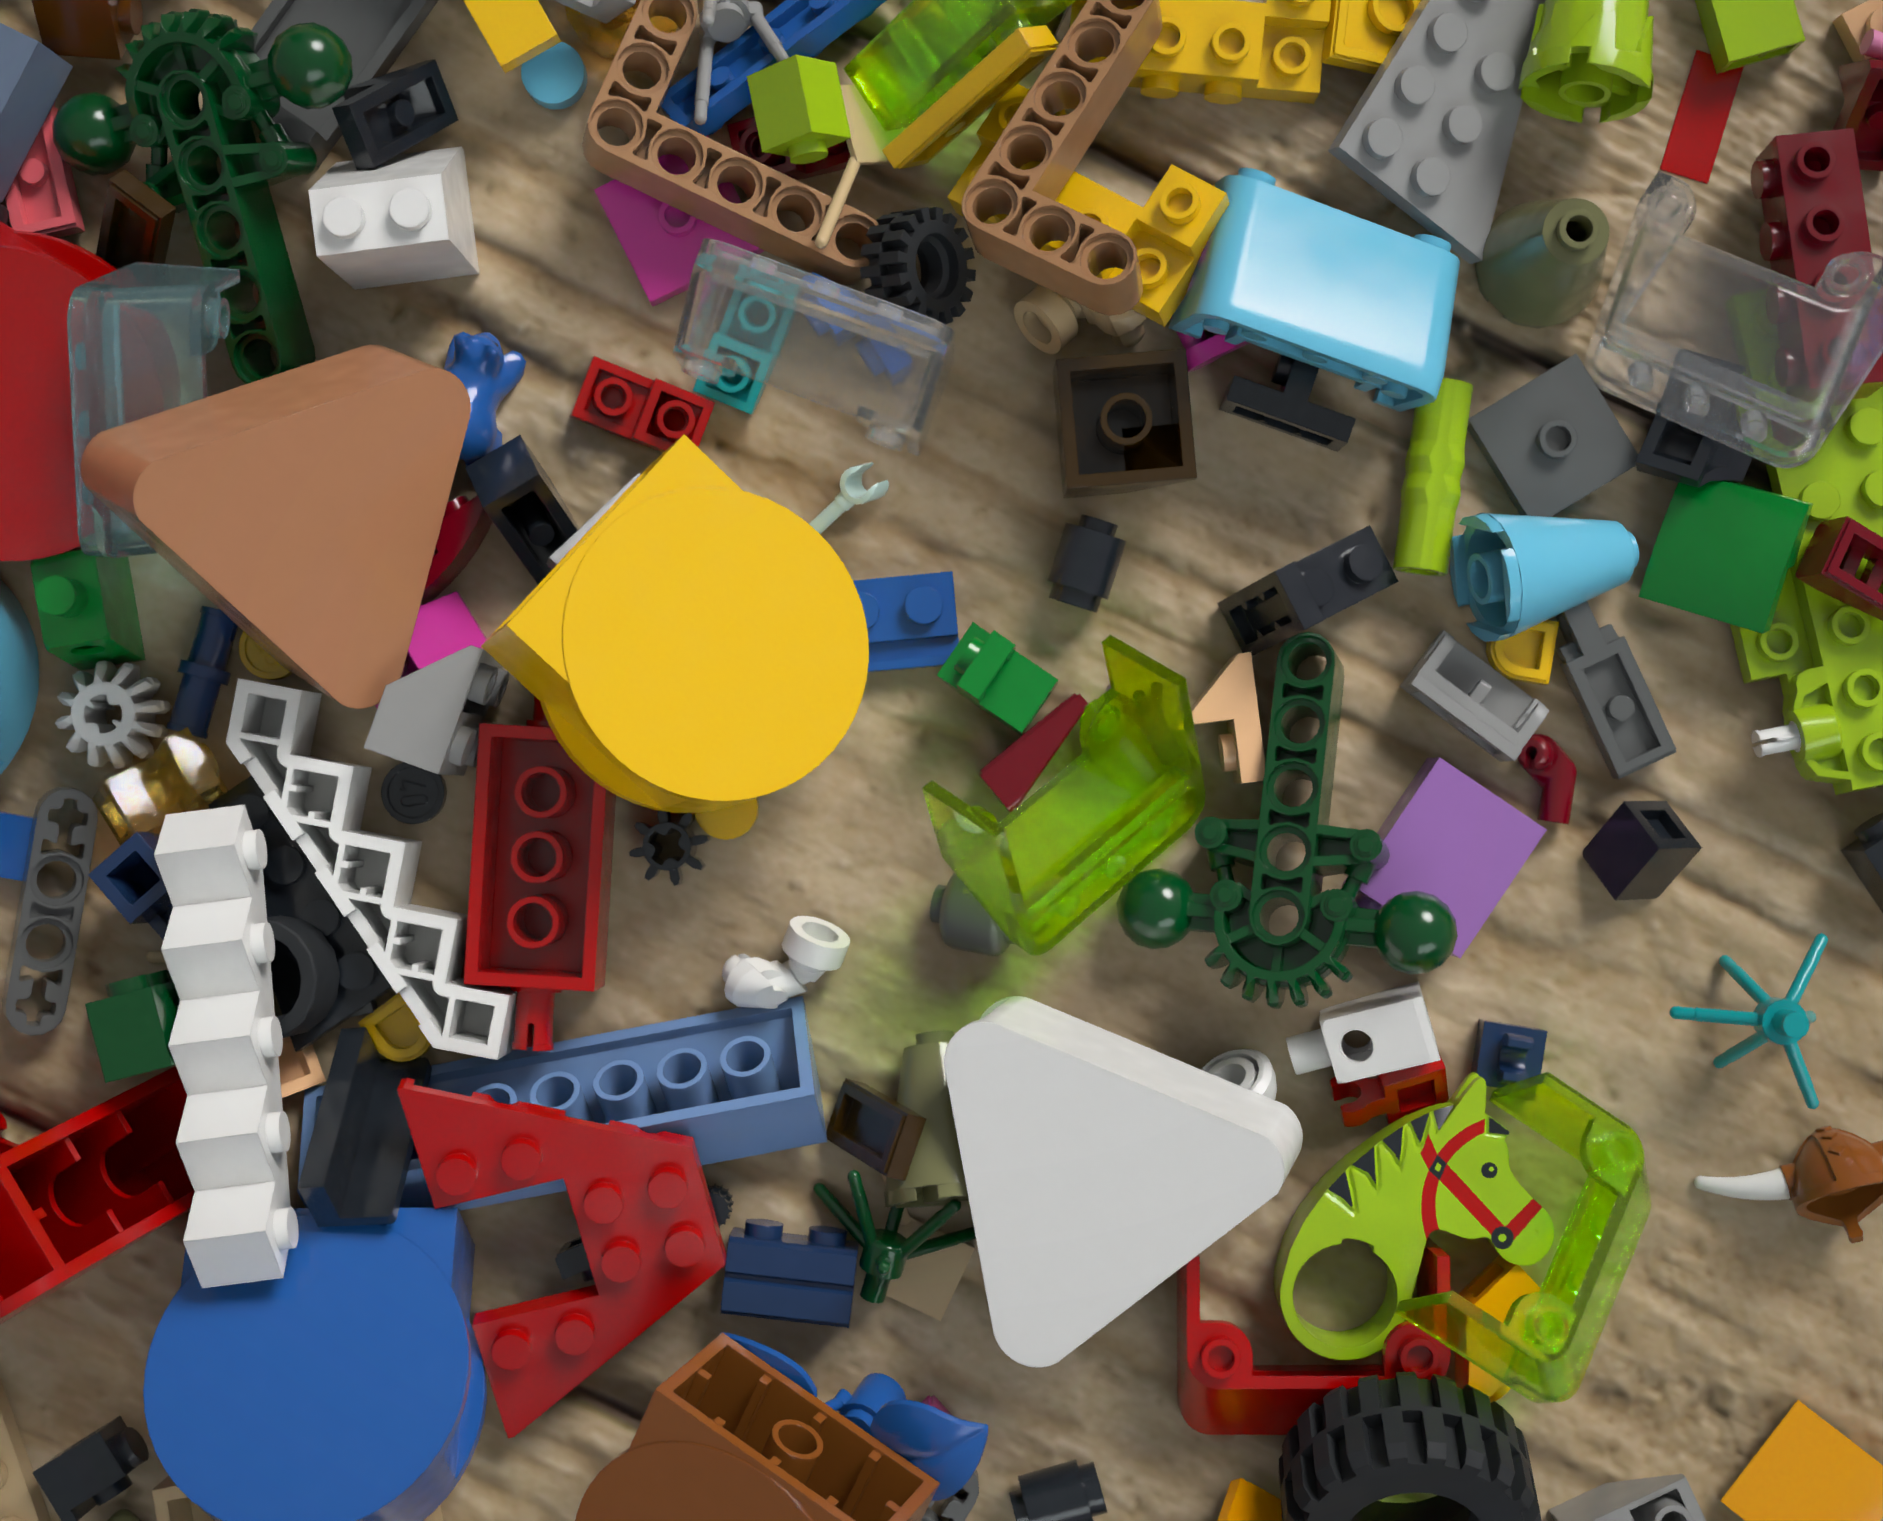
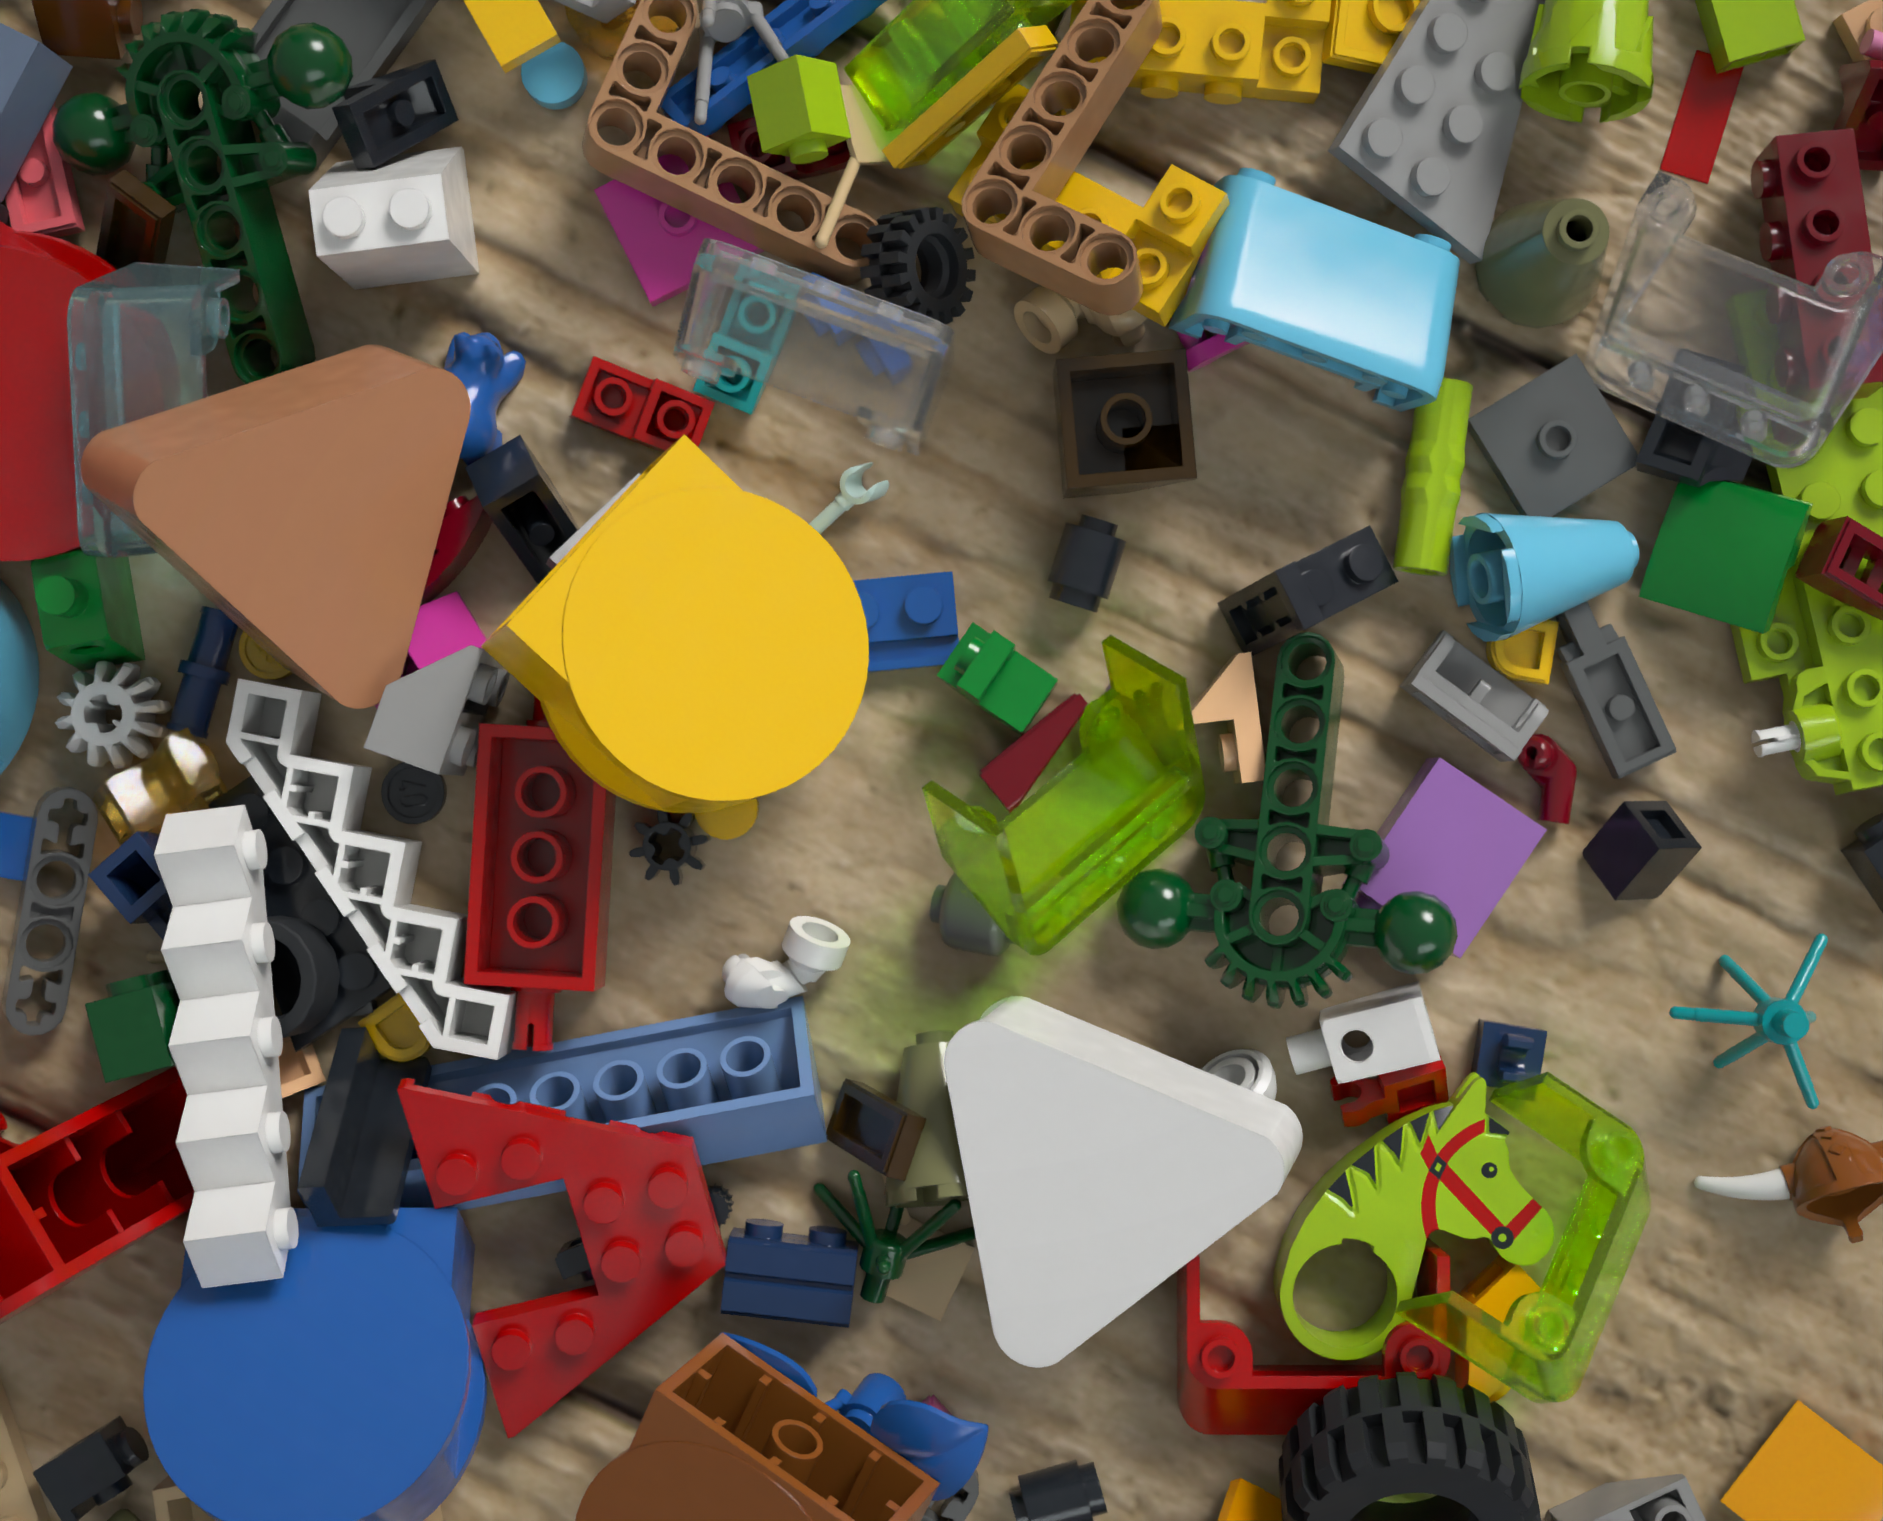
black bracket [1219,354,1356,452] -> none

